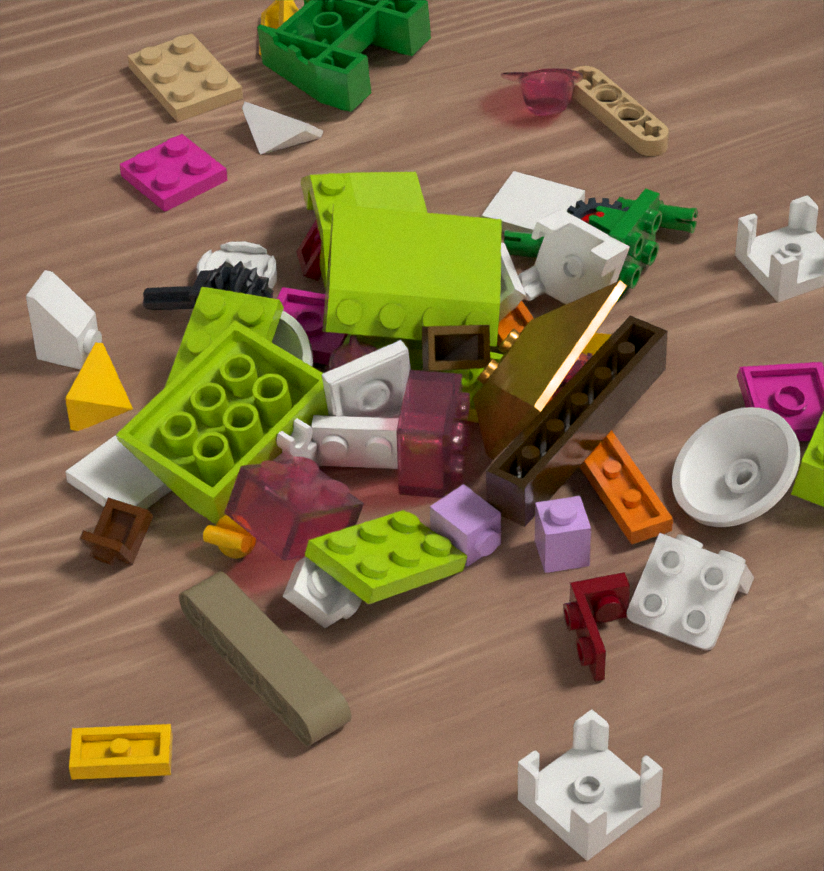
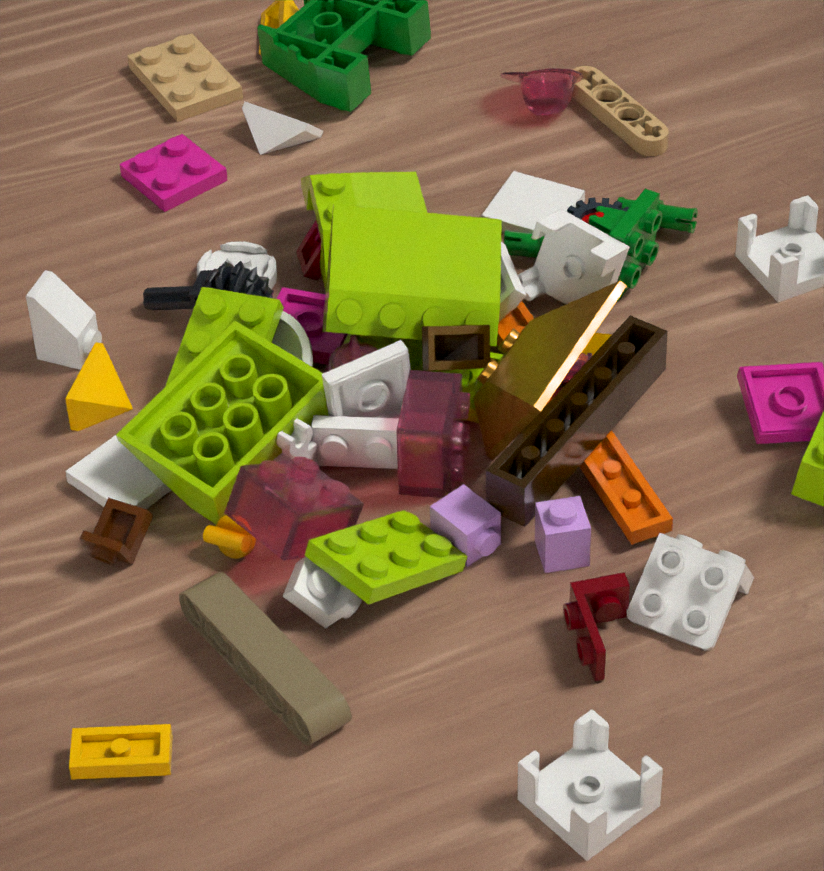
white dish [672,407,800,527] -> none

